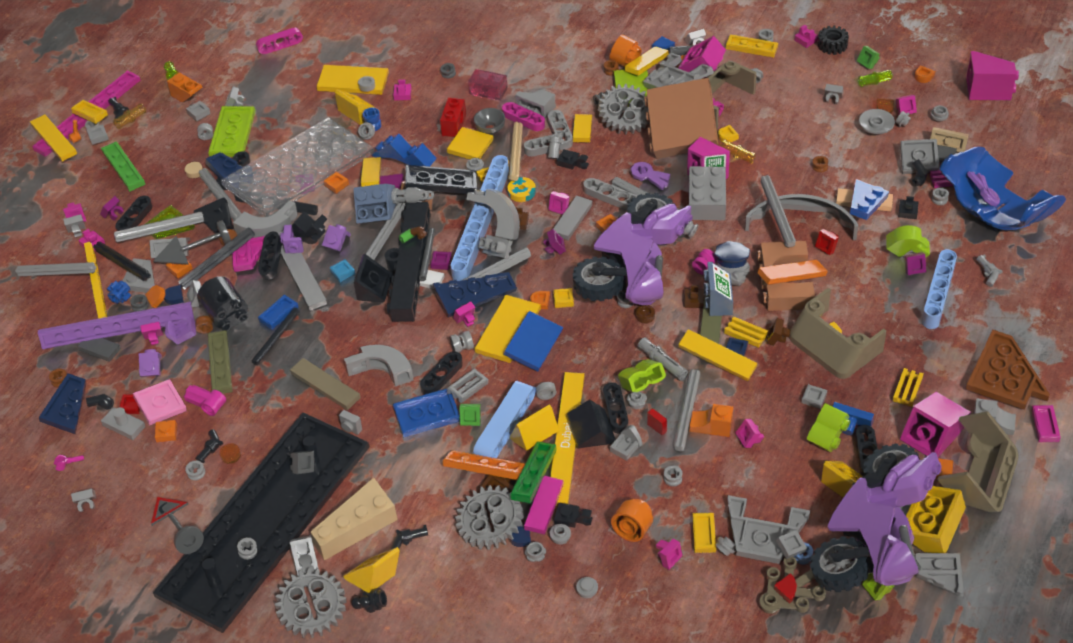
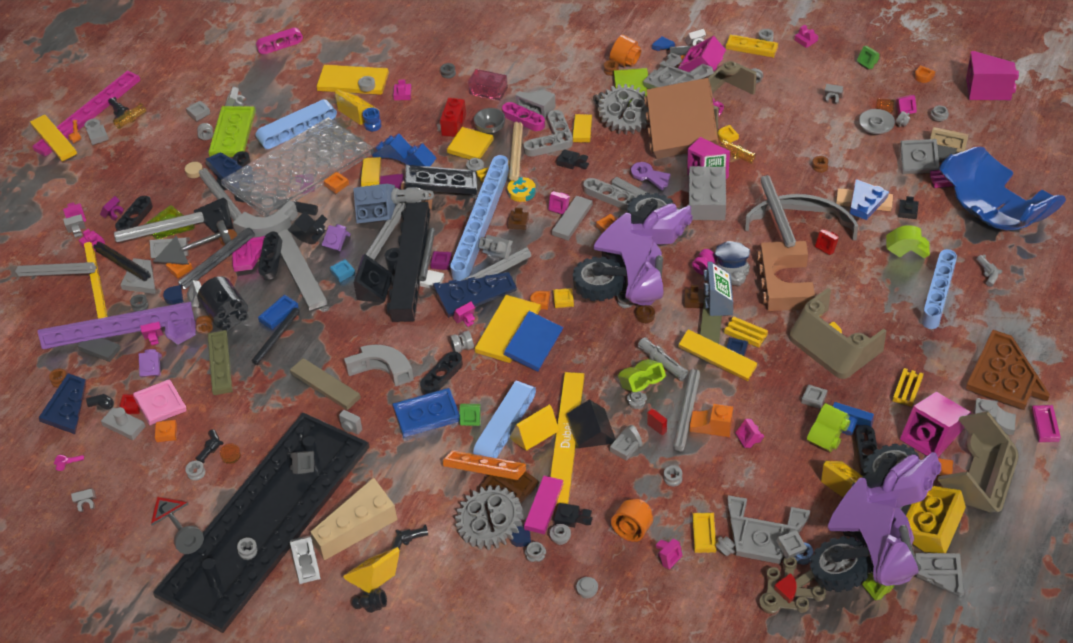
yellow tile [71,100,108,124] -> none
bright green tile [101,142,145,192] -> none
blue gear [107,281,131,303] -> none
orange tile [145,285,165,308] -> none
clear neon green axle [164,61,179,80] -> none
orange slope [167,72,203,103] -> none
dark pink piece [184,385,226,416] -> none
light grey gear [275,568,347,638] -> none
medium lavender bracket [280,225,304,253] -> none
light grey plate [358,122,375,140] -> none
arm [399,226,427,243] -> none
light grey tile [447,369,489,403] -> none
light grey arch [466,189,520,240] -> none
green tile [510,441,557,503] -> none
light grey tile [536,382,557,400] -> none
magenta tile [543,229,566,254] -> none
light grey pin [548,137,562,159] -> none
black beam [603,382,629,434] -> none
yellow tile [625,47,669,76] -> none
light grey bush [683,221,699,239] -> none
orange tile [757,260,828,285] -> none
reddish brown tile [767,318,791,346] -> none
black tyre [818,25,849,55] -> none
clear neon green axle [858,70,893,87] -> none
magenta tile [904,252,926,275] -> none
black arm [912,159,928,186] -> none
light grey bush [932,188,949,205] -> none
medium lavender piece [967,171,1000,207] -> none
none -> light blue beam [255,100,337,149]

